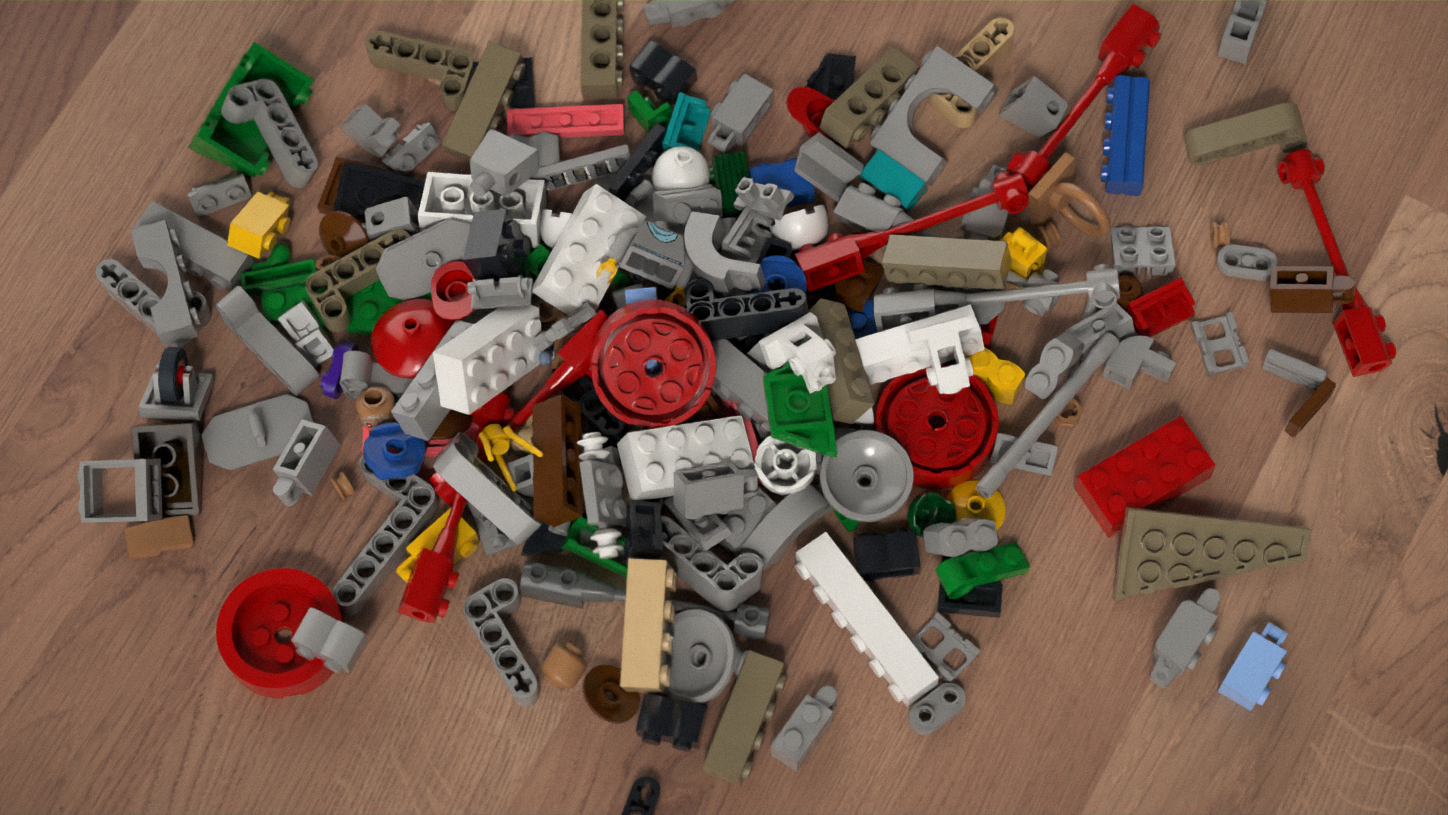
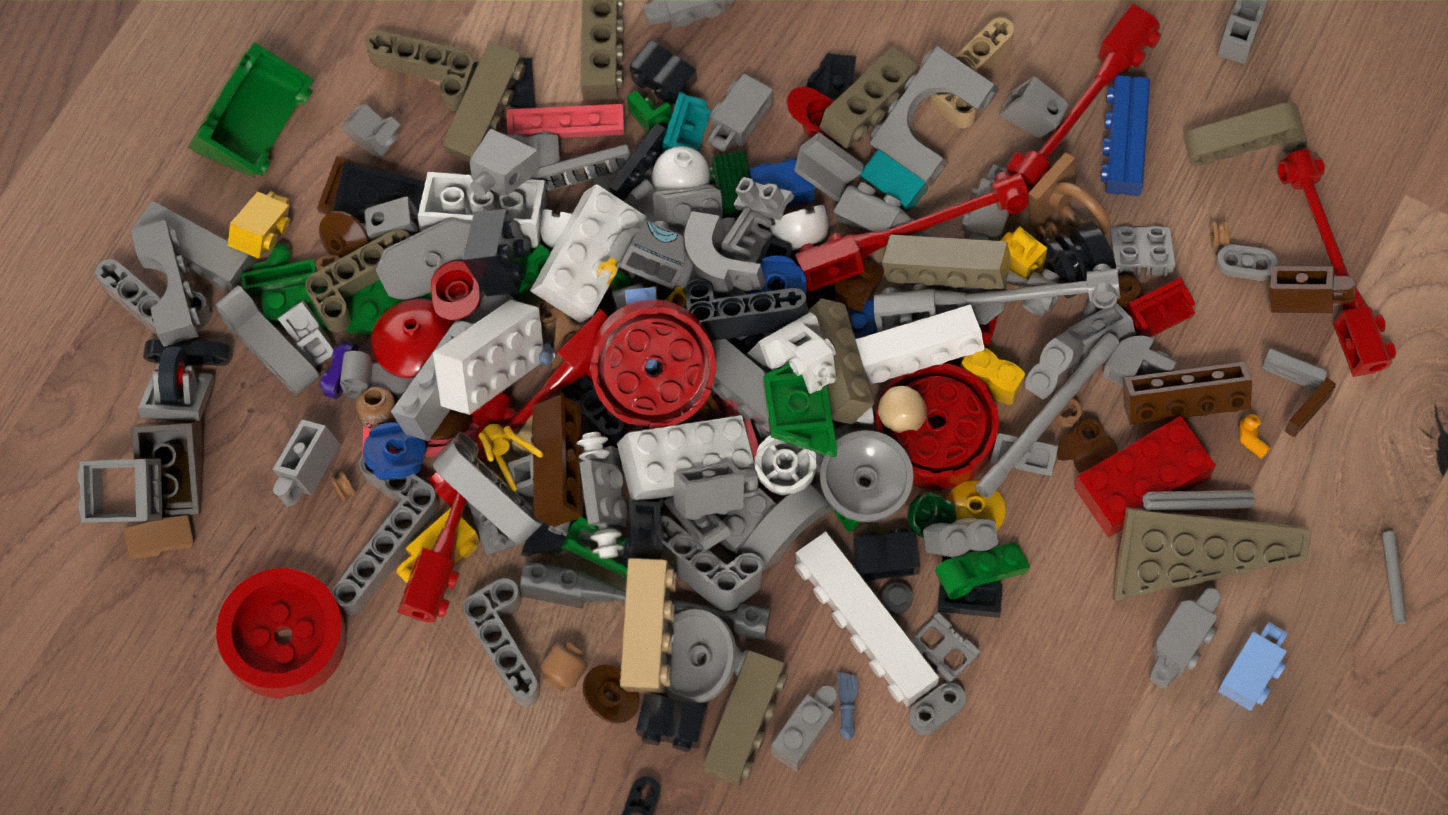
light grey hinge [188,172,252,218] -> none
light grey shield [201,394,313,471] -> none
light grey beam [221,79,318,188] -> none
light grey brick [292,608,369,674] -> none
light grey hinge [381,122,442,176] -> none
light grey hinge [467,275,533,309] -> none
light grey piece [533,302,596,352] -> none
white tile [906,316,973,394] -> none
light grey piece [1191,312,1249,377] -> none
none -> black beam [143,339,231,366]
none -> sand blue piece [837,672,858,739]
none -> tan hair [878,386,927,433]
none -> dark grey plate [882,583,913,614]
none -> black wheel [1042,221,1116,299]
none -> reddish brown plate [1057,418,1118,474]
none -> reddish brown brick [1124,362,1252,425]
none -> light grey axle [1142,490,1255,510]
none -> light orange arm [1239,414,1271,460]
none -> light grey bar [1382,531,1407,624]

